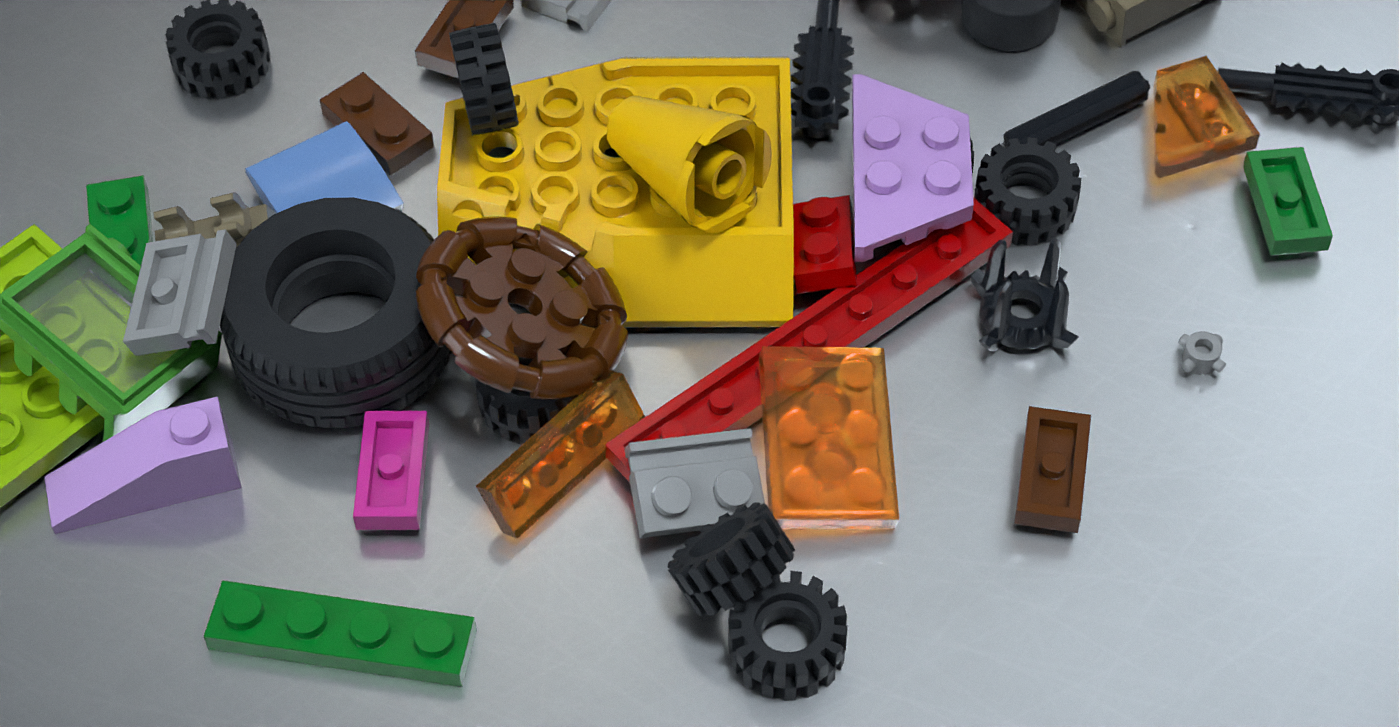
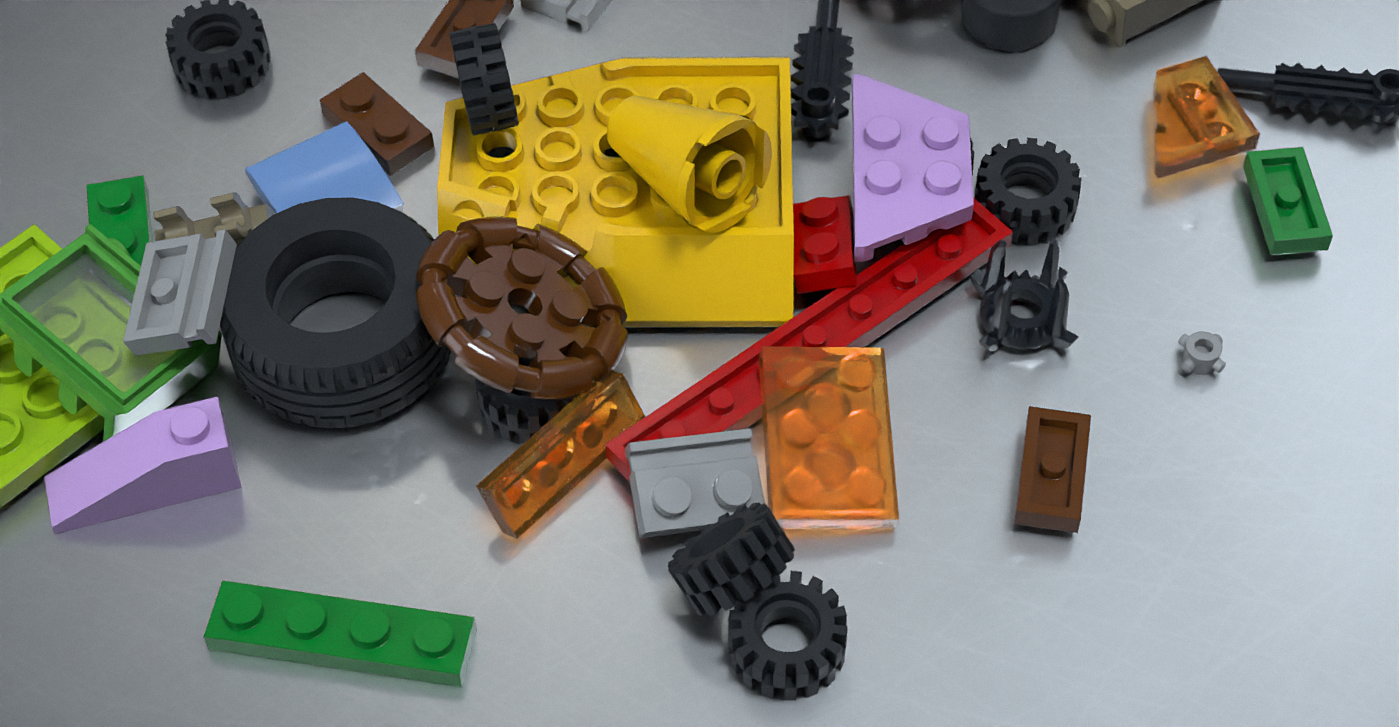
dark pink plate [353,411,430,530] -> none
black axle [1002,71,1151,148] -> none

